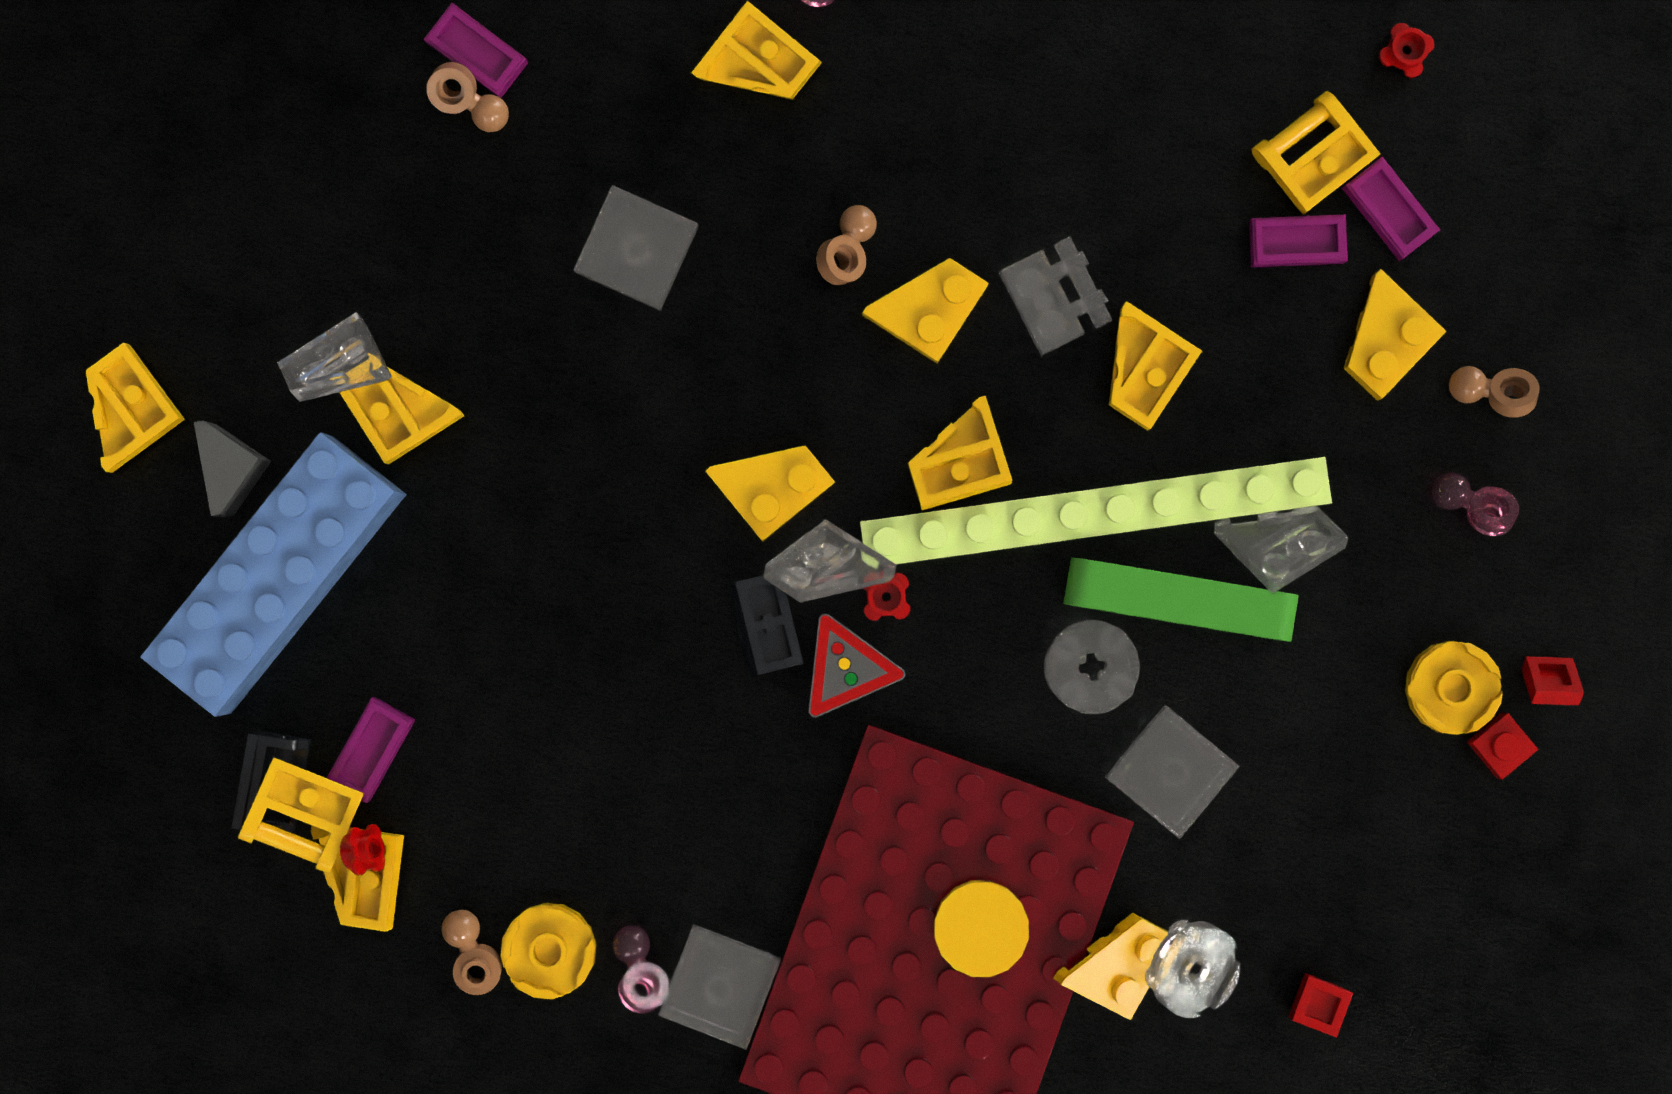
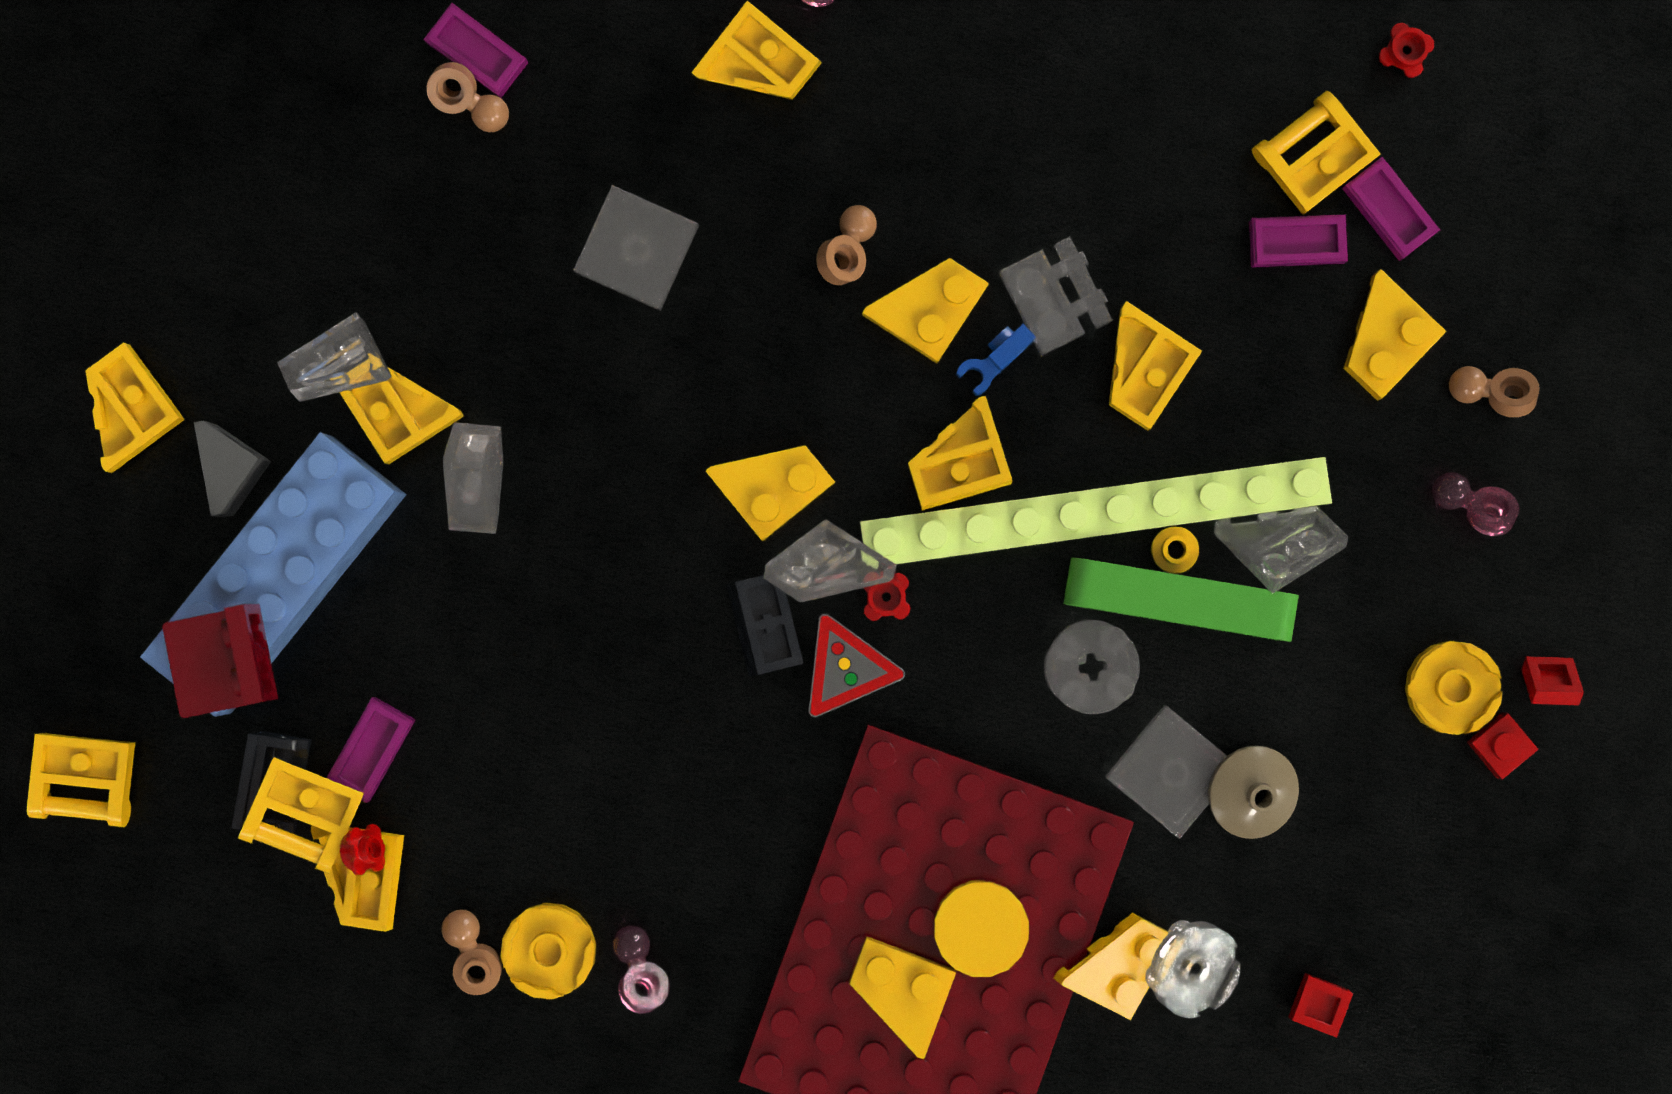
clear plate [659,924,781,1049] -> none
none -> yellow plate [27,733,135,827]
none -> dark red bracket [162,604,278,718]
none -> clear slope [443,422,503,534]
none -> yellow wing [850,936,956,1059]
none -> blue plate [956,323,1036,396]
none -> yellow plate [1151,526,1199,574]
none -> dark tan dish [1208,746,1299,839]

